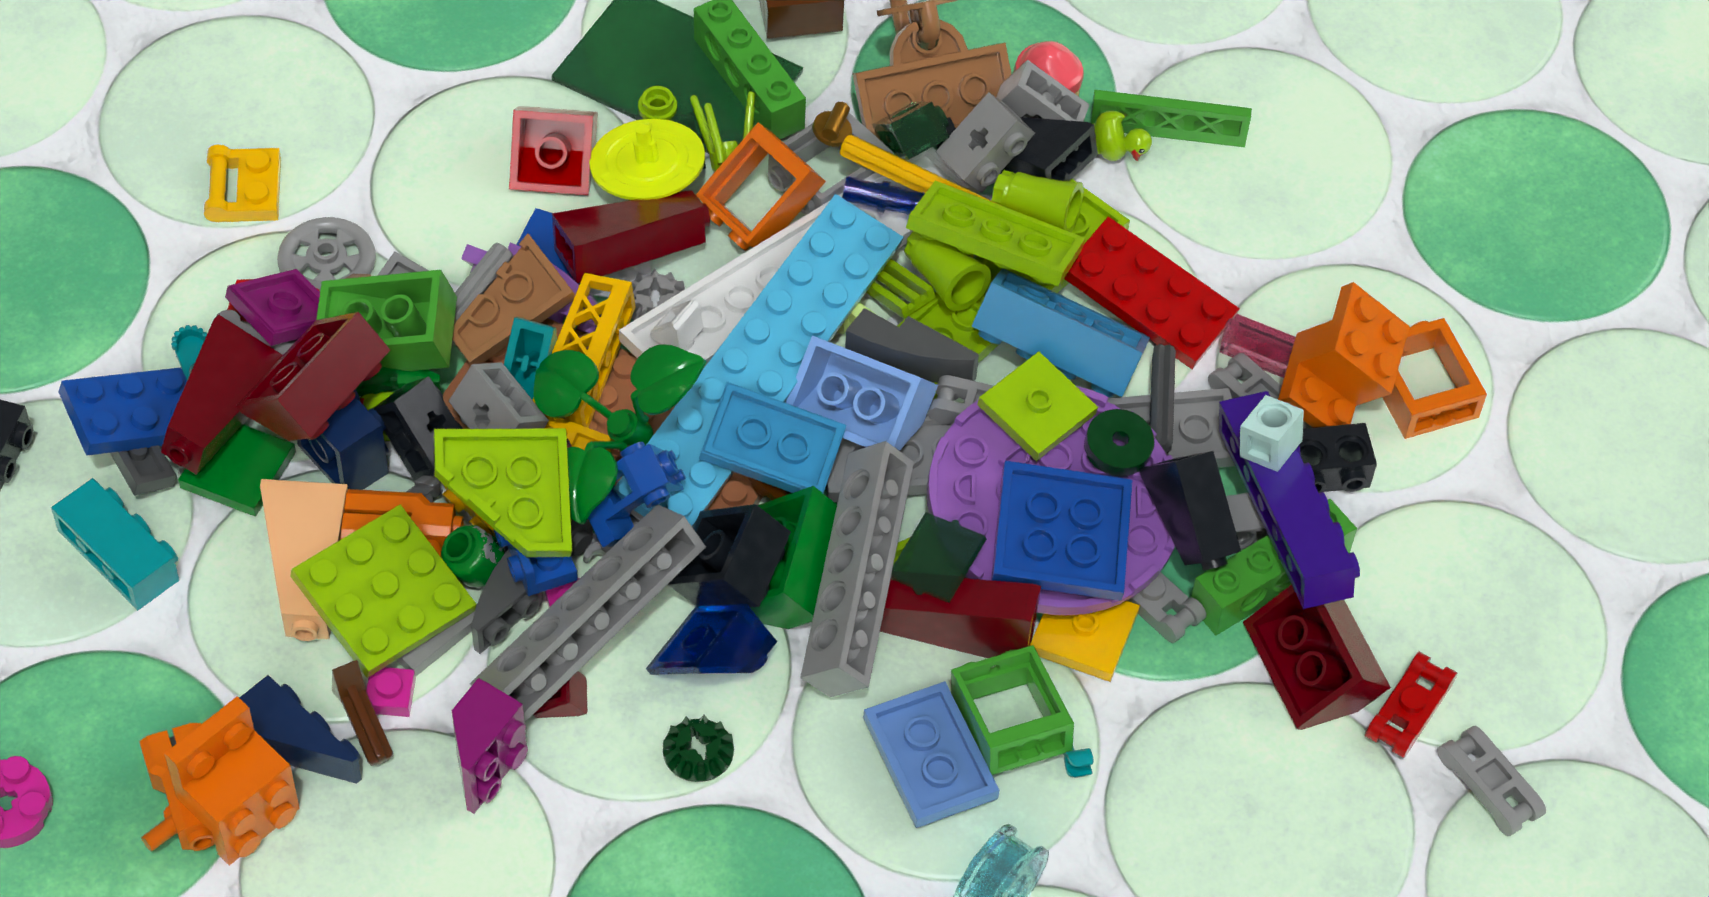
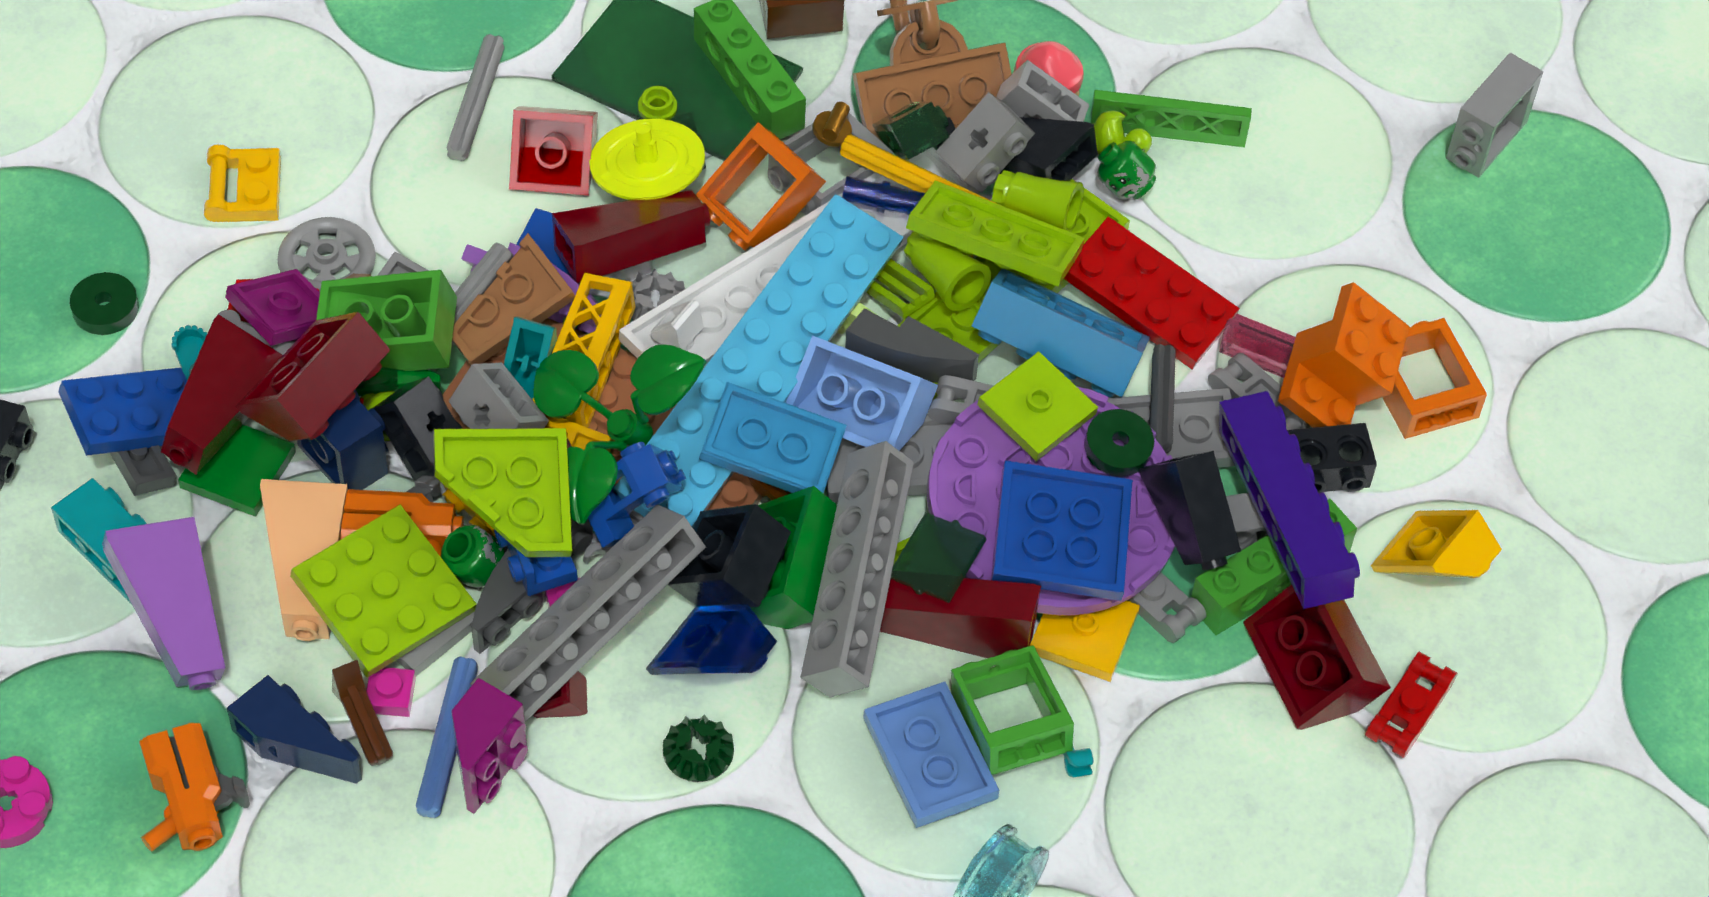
orange bracket [164,696,300,866] -> none
lime plant [690,92,755,173] -> none
light aqua brick [1240,395,1304,472] -> none
light grey plate [1437,726,1546,836] -> none
none -> dark green piece [70,272,139,335]
none -> medium lavender slope [102,517,225,690]
none -> medium blue axle [416,656,478,818]
none -> light grey axle [446,34,504,161]
none -> green head [1097,141,1156,200]
none -> yellow slope [1370,510,1502,578]
none -> light grey window [1446,53,1544,178]

